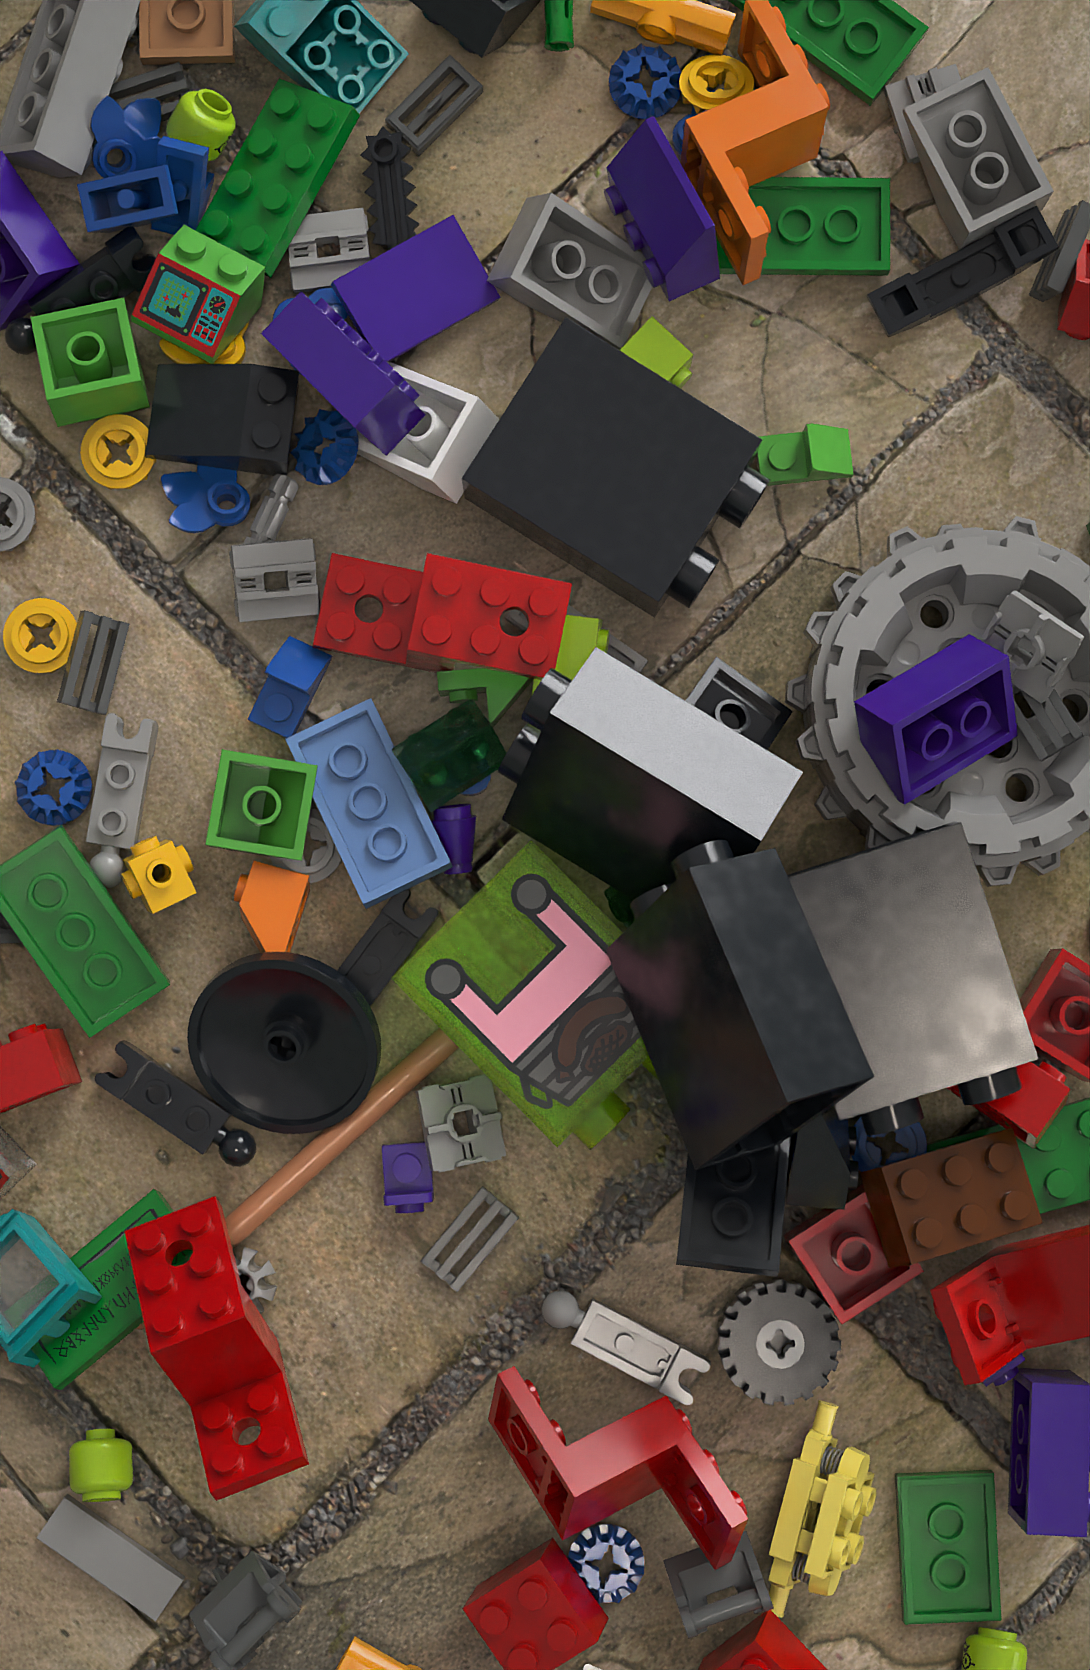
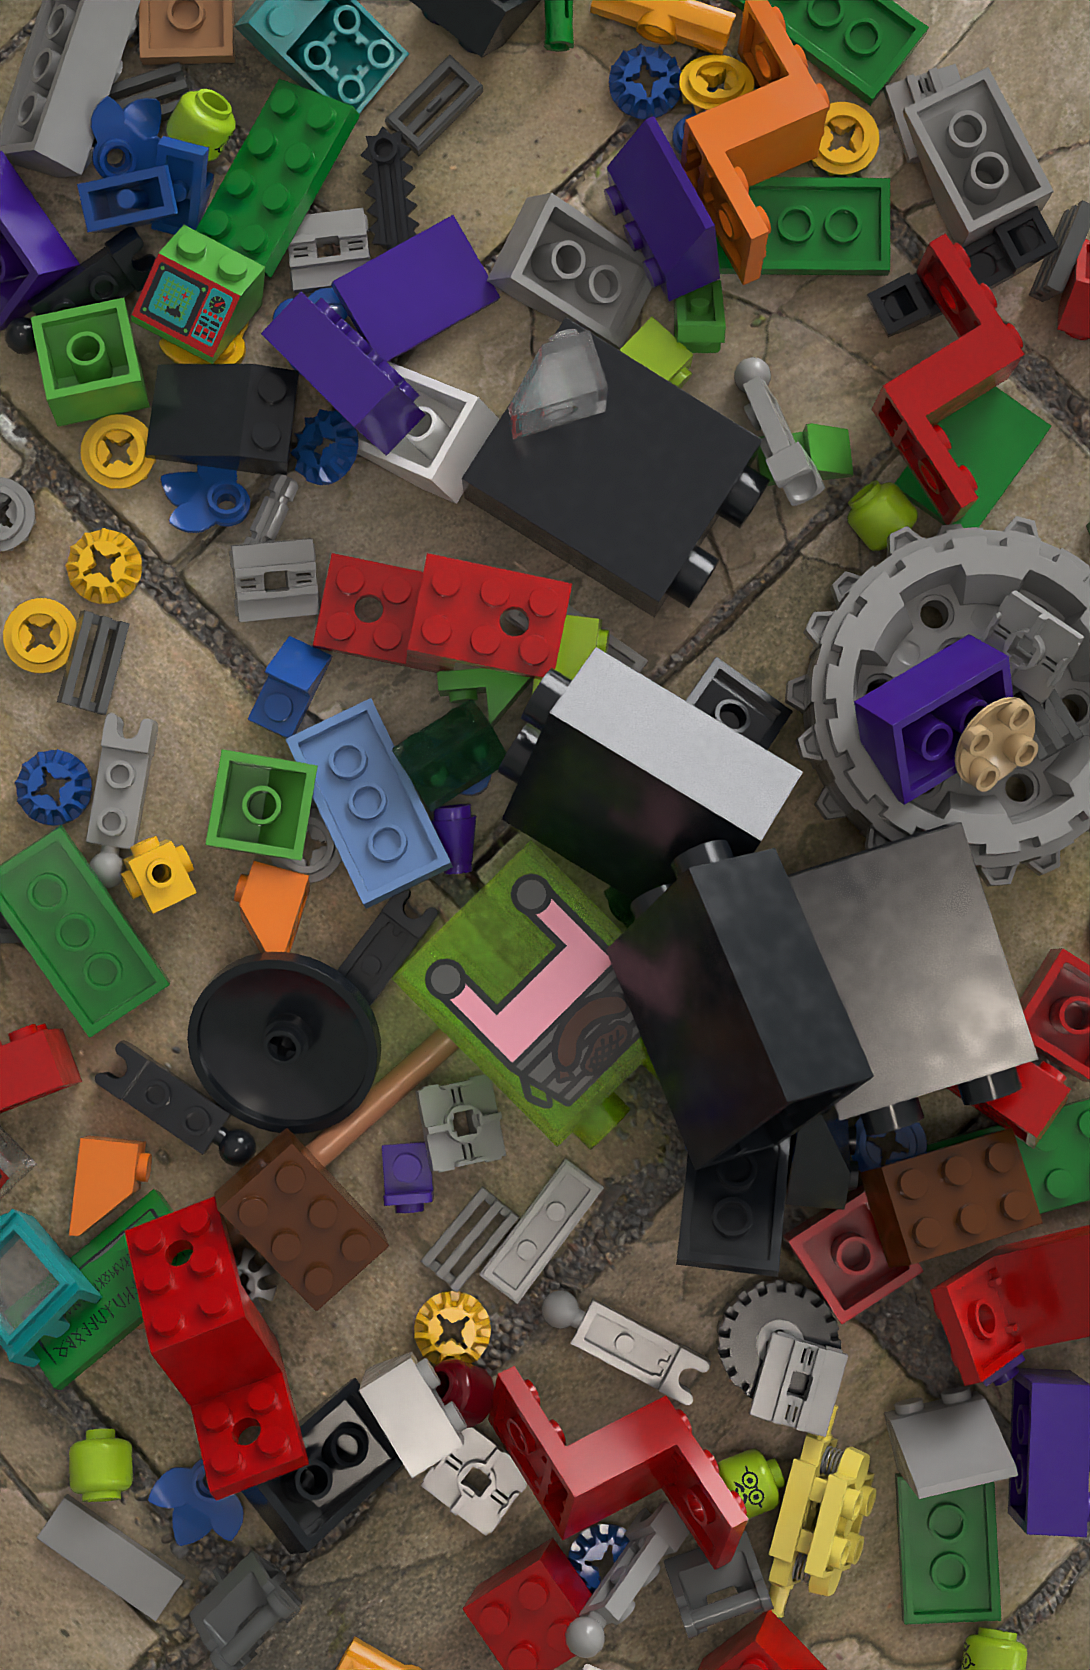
none -> yellow gear [65,528,142,604]
none -> orange slope [69,1135,152,1236]
none -> blue plate [148,1458,244,1546]
none -> reddish brown brick [214,1128,389,1312]
none -> black slope [241,1378,403,1555]
none -> slope [359,1352,467,1478]
none -> yellow gear [414,1291,491,1365]
none -> light grey piece [421,1427,528,1536]
none -> dark red head [433,1358,495,1428]
none -> light grey tile [479,1158,604,1304]
none -> clear slope [508,329,608,440]
none -> light grey plate [565,1501,690,1658]
none -> bright green slope [674,280,726,353]
none -> lime head [717,1448,786,1519]
none -> light grey plate [734,357,825,506]
none -> light grey piece [749,1331,848,1437]
none -> yellow gear [812,102,880,177]
none -> lime head [847,480,918,551]
none -> red bracket [872,233,1025,525]
none -> light grey slope [884,1387,1018,1499]
none -> green tile [894,387,1052,528]
none -> tan dish [955,697,1038,792]

